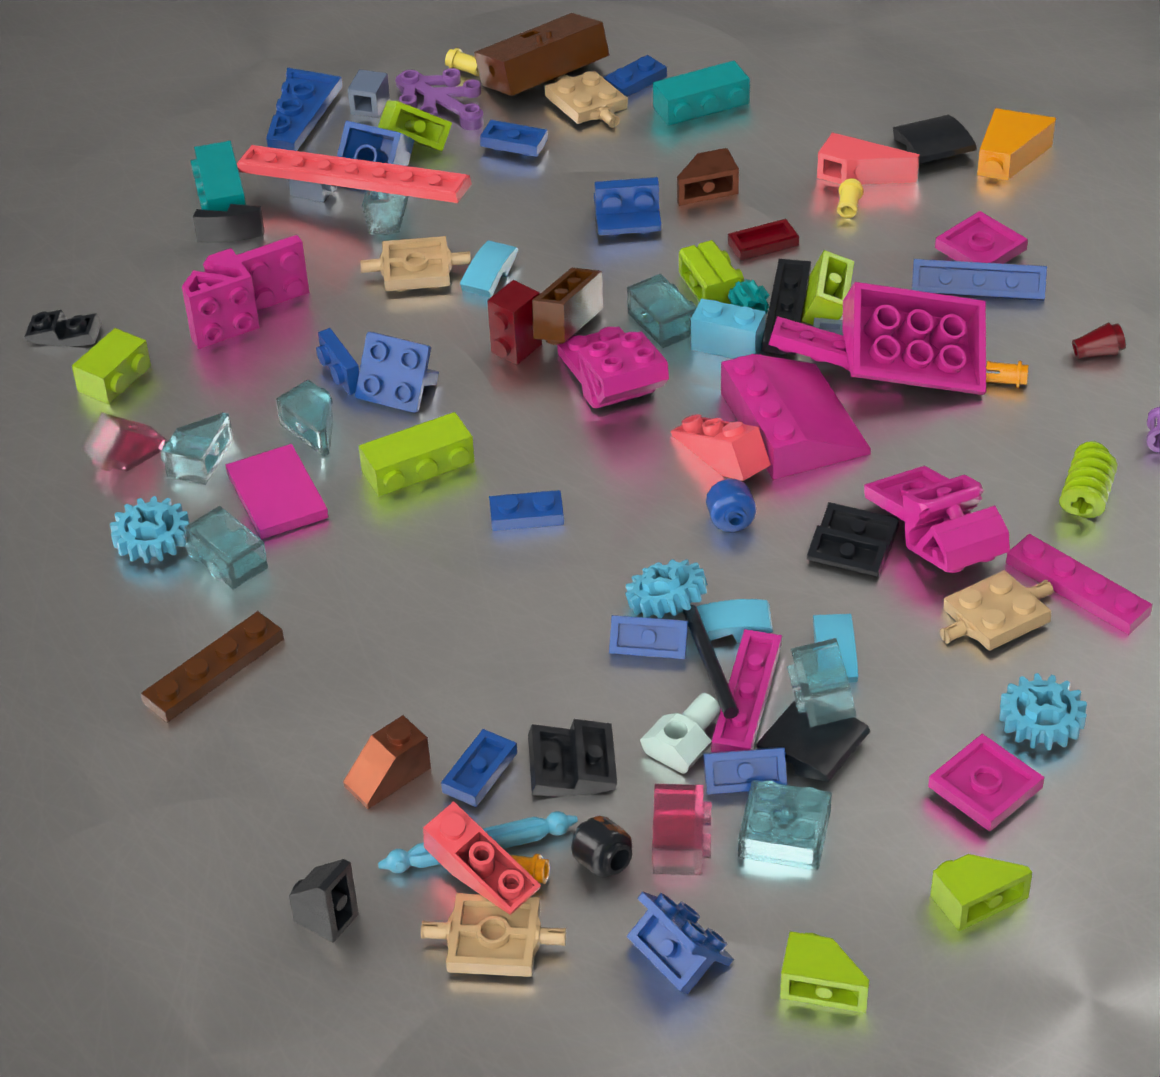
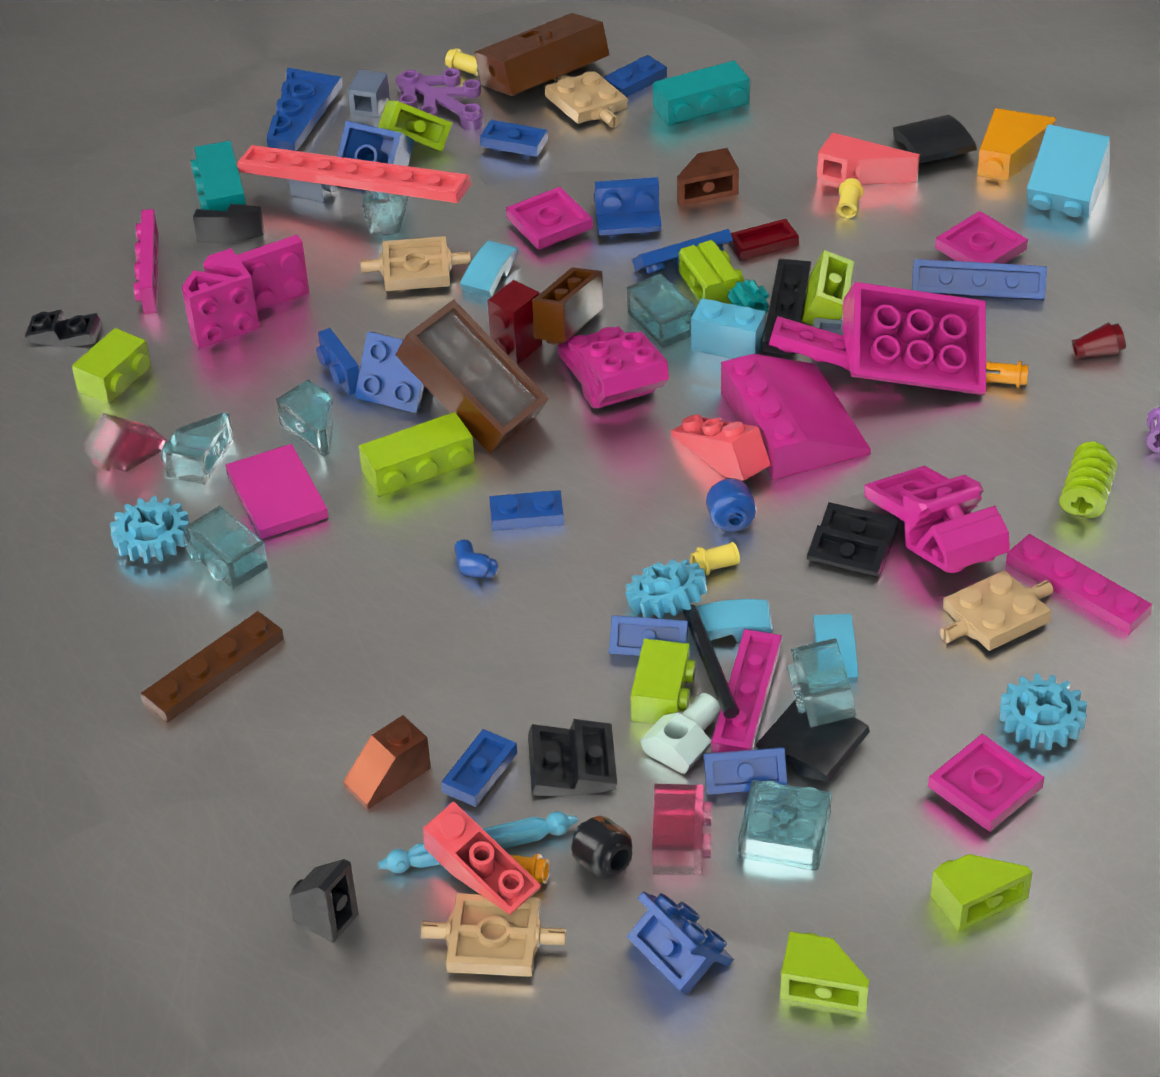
none -> dark pink plate [134,209,159,314]
none -> brick [395,299,549,454]
none -> blue arm [454,539,498,578]
none -> dark pink plate [506,187,593,250]
none -> lime brick [631,638,696,724]
none -> blue plate [632,229,733,274]
none -> light yellow pin [690,542,740,576]
none -> medium azure slope [1027,124,1110,217]

